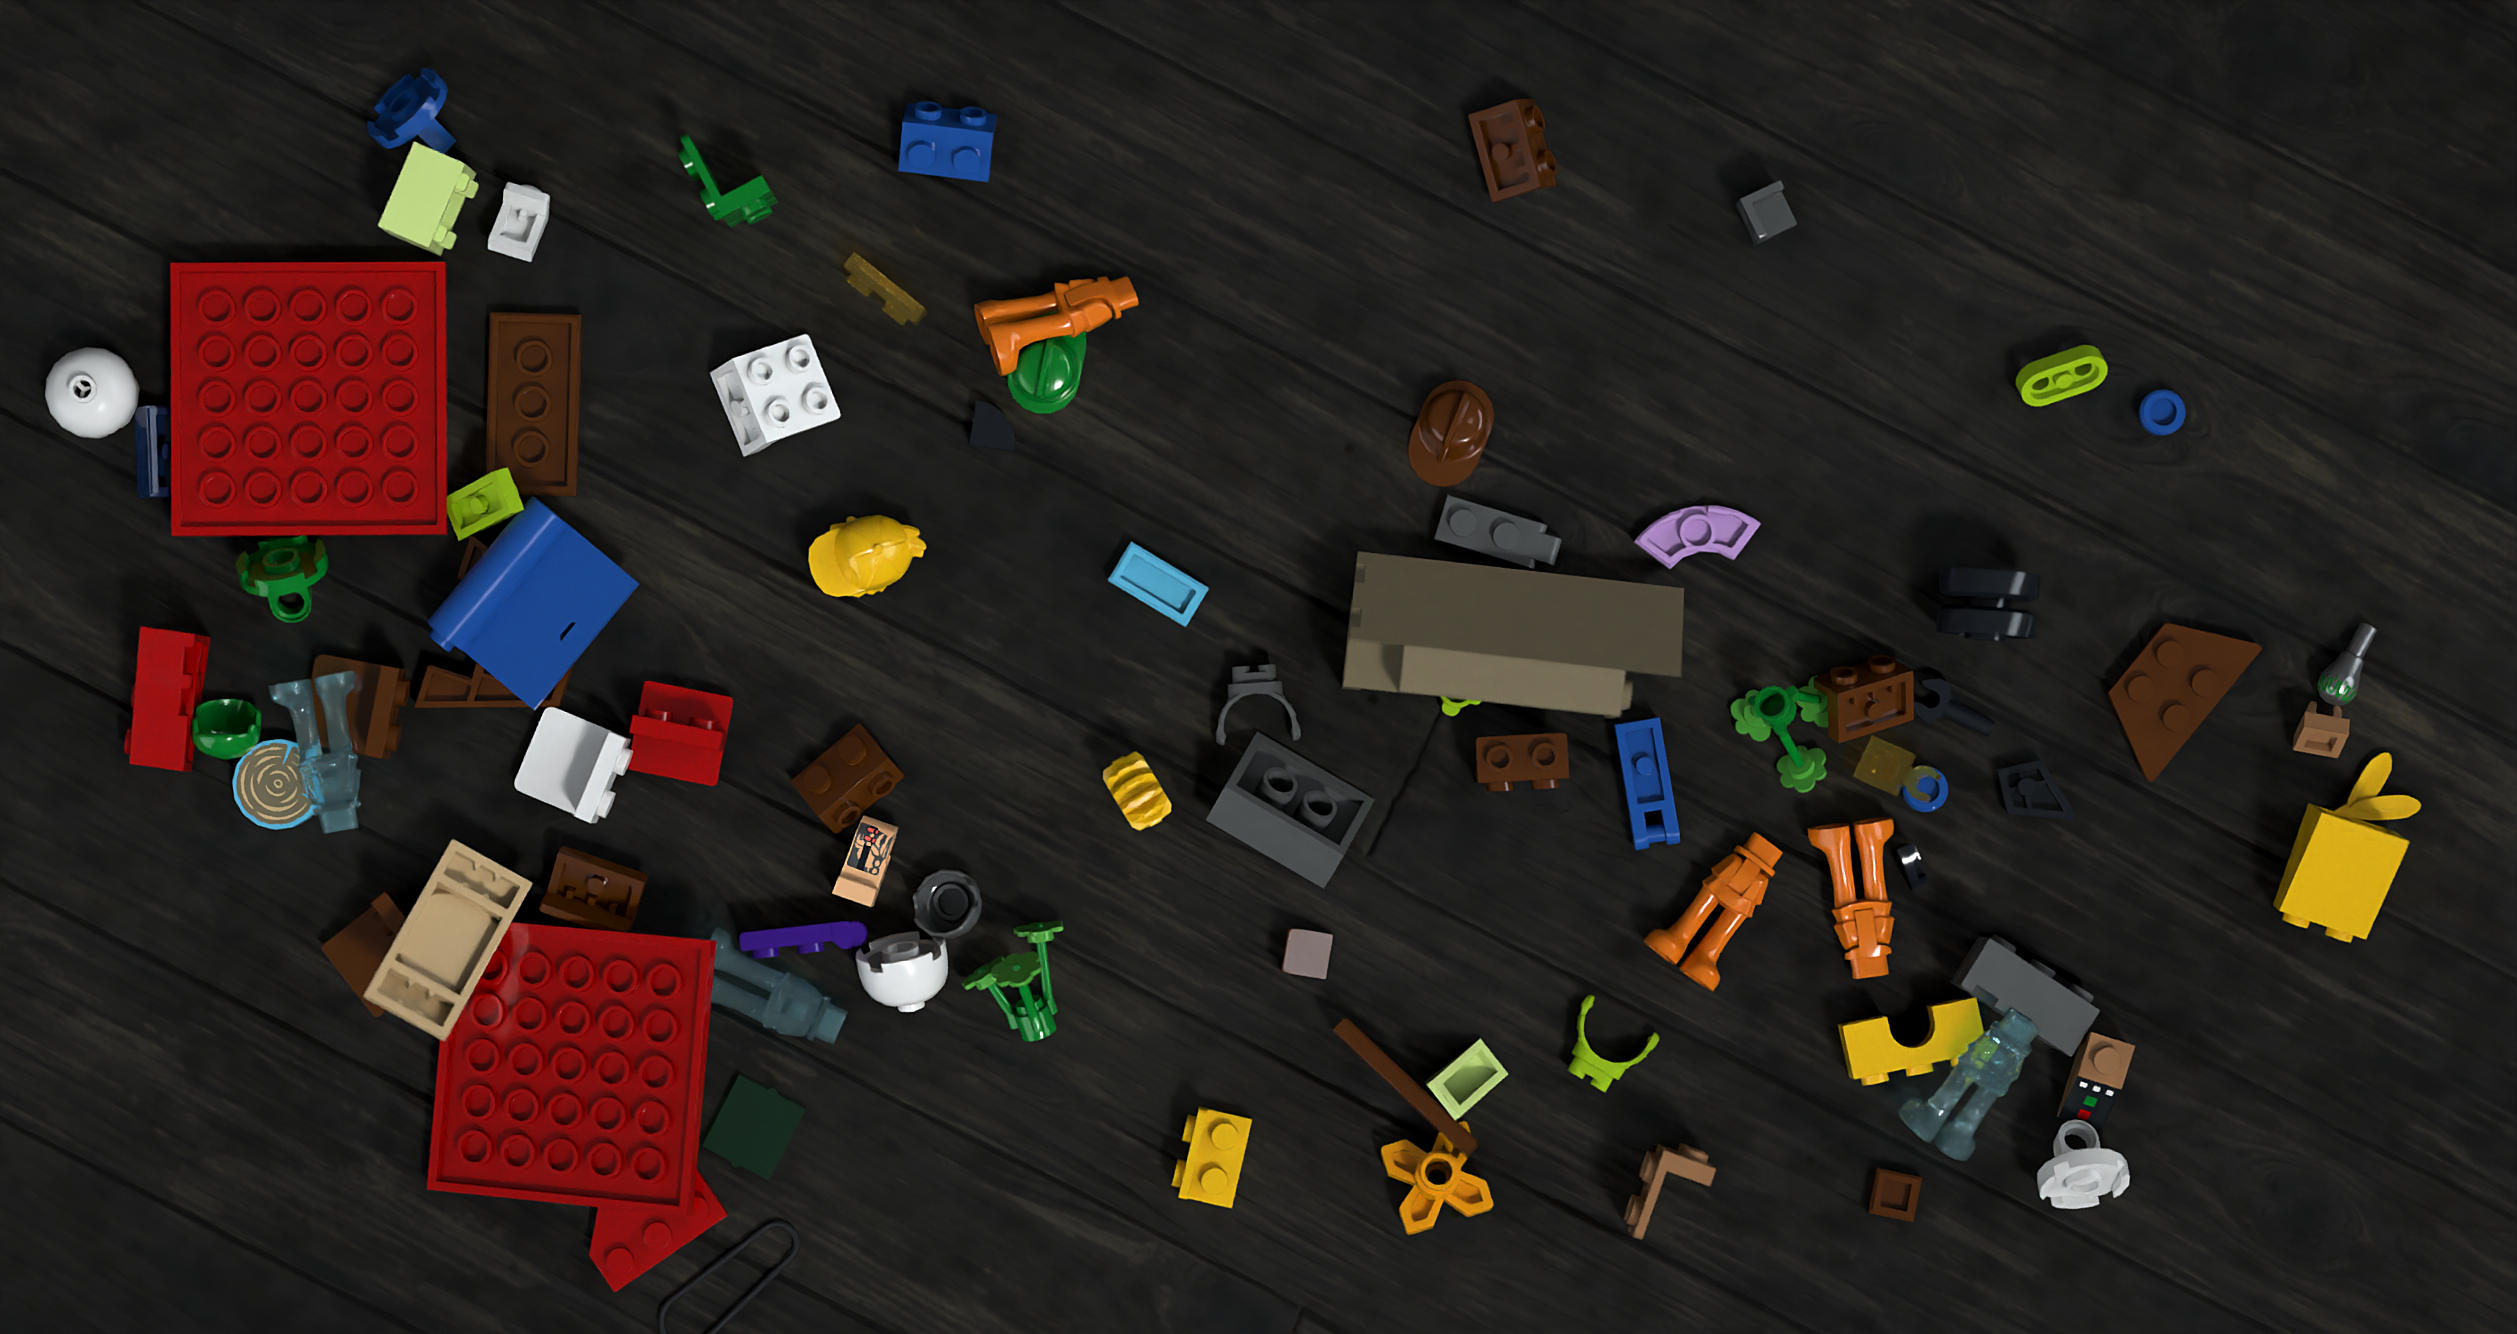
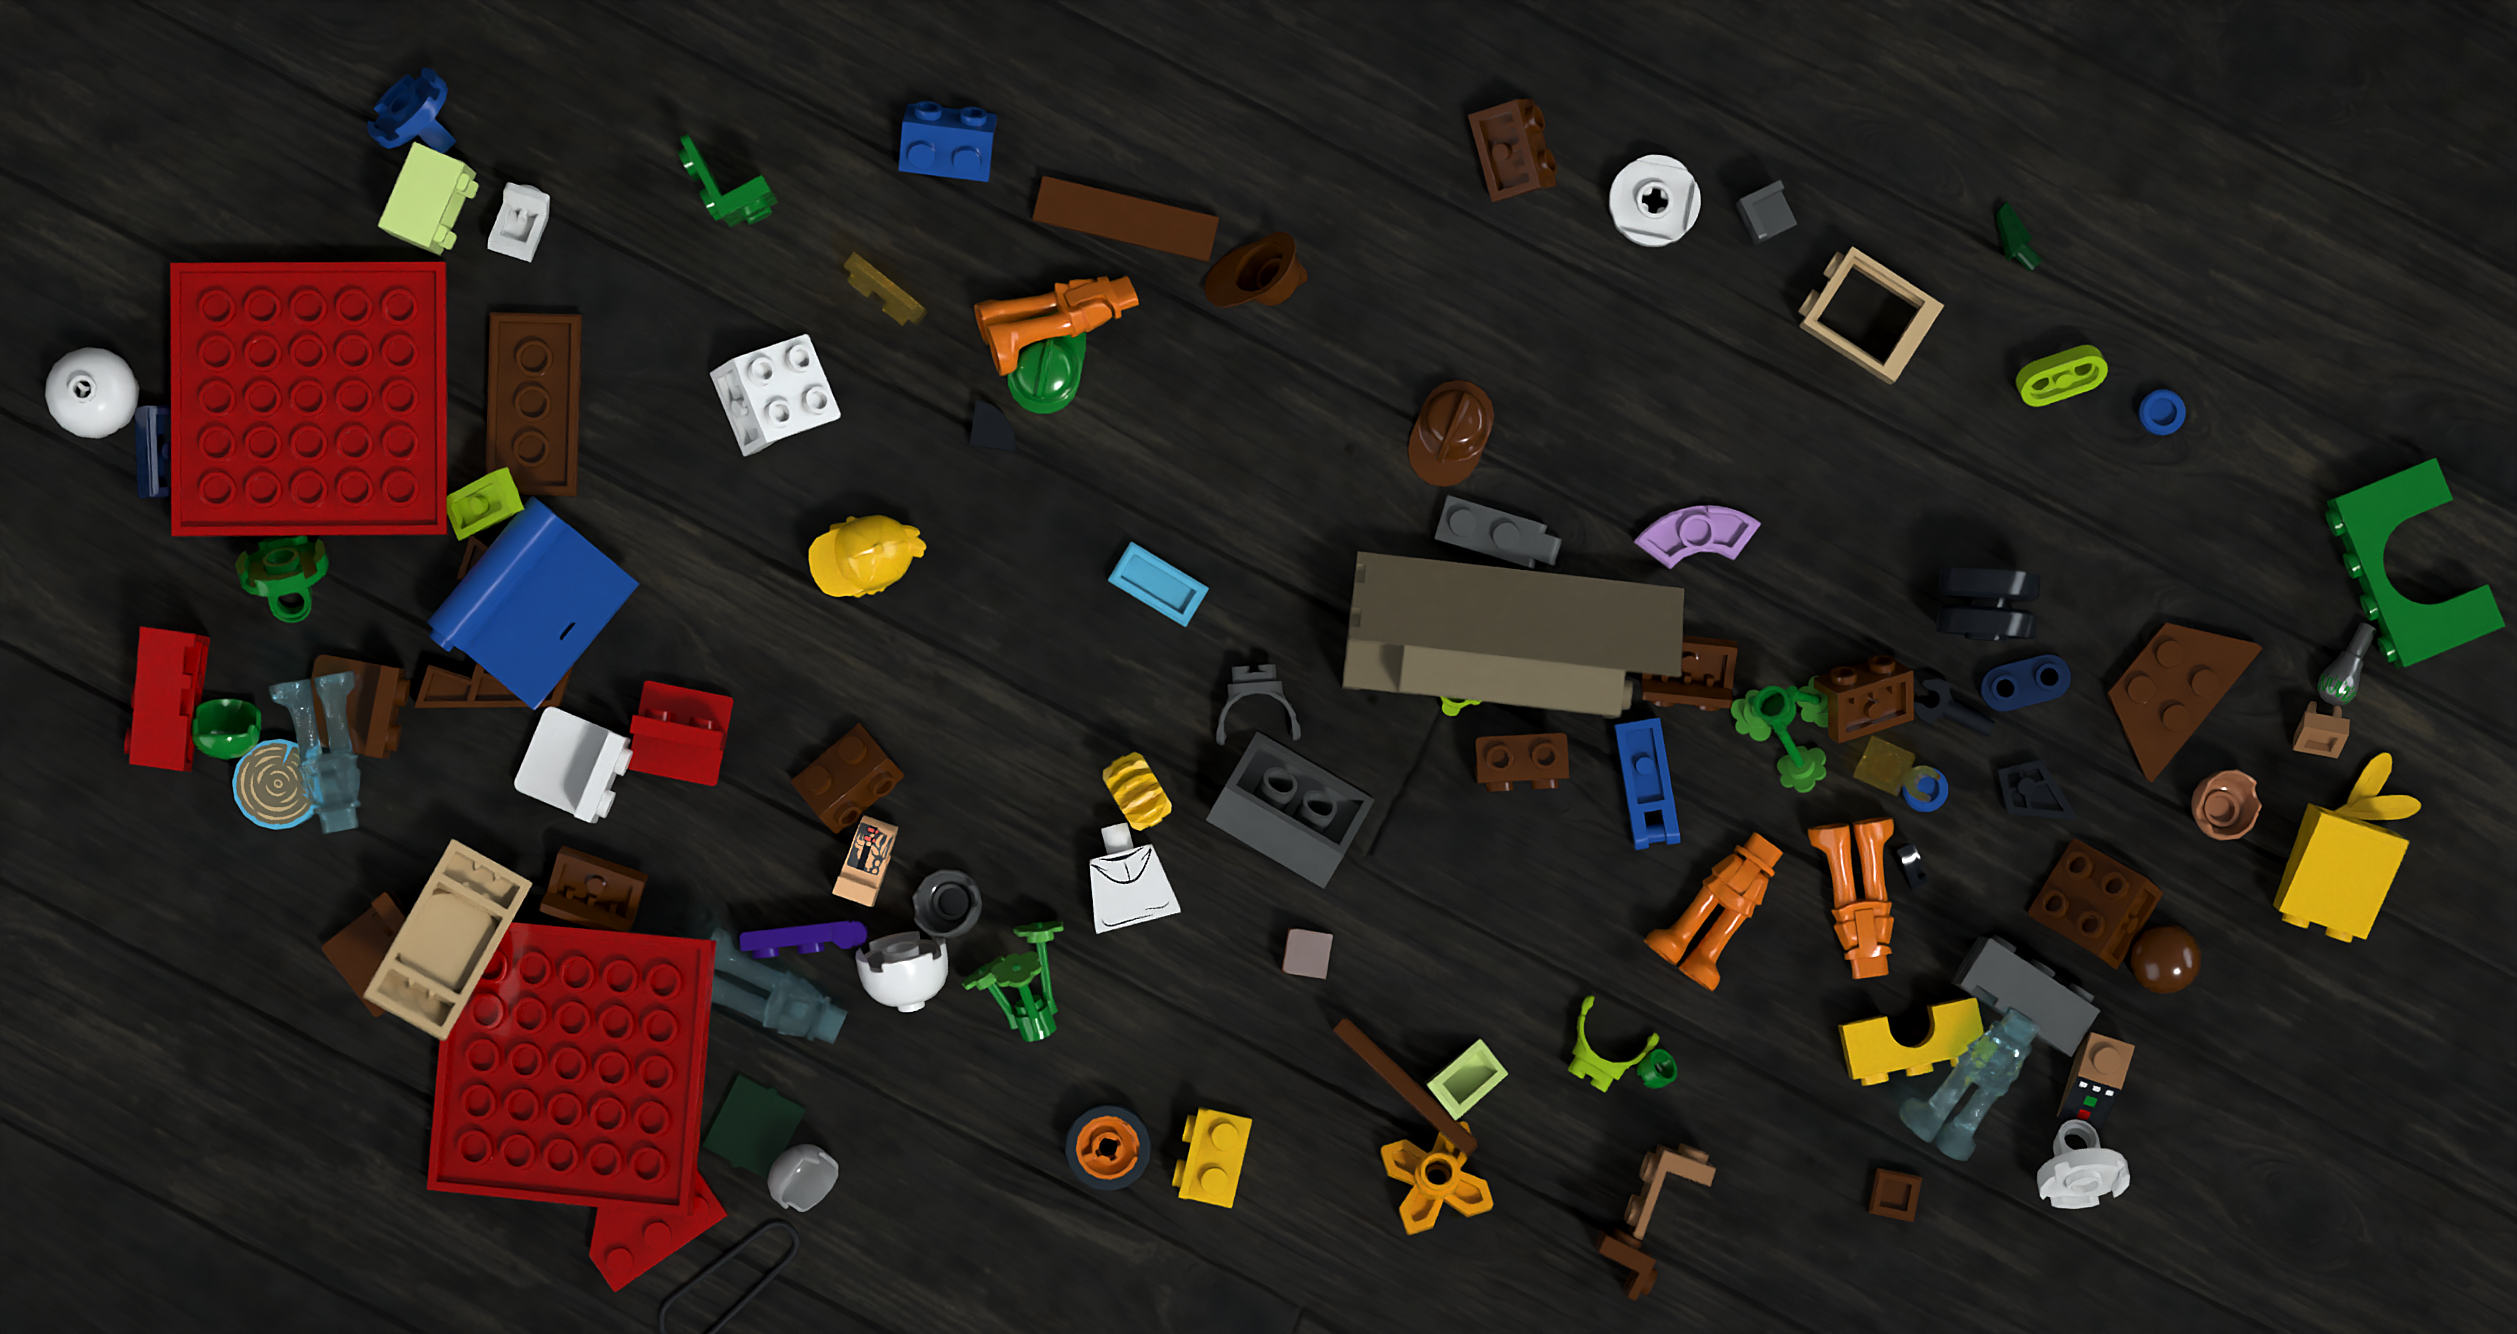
none -> light grey hair [767,1144,839,1212]
none -> reddish brown tile [1032,176,1219,263]
none -> wheel [1065,1103,1152,1191]
none -> white torso [1090,822,1181,933]
none -> reddish brown piece [1204,231,1308,308]
none -> reddish brown bracket [1593,1227,1659,1301]
none -> white plate [1609,155,1701,247]
none -> green hinge [1637,1049,1677,1089]
none -> reddish brown bracket [1640,635,1738,711]
none -> tan window [1798,246,1944,385]
none -> dark blue plate [1979,654,2071,711]
none -> dark green bar [1996,201,2043,272]
none -> reddish brown bracket [2028,839,2164,970]
none -> reddish brown hair [2130,925,2202,994]
none -> nougat hair [2191,769,2262,840]
none -> green arch [2325,458,2505,669]

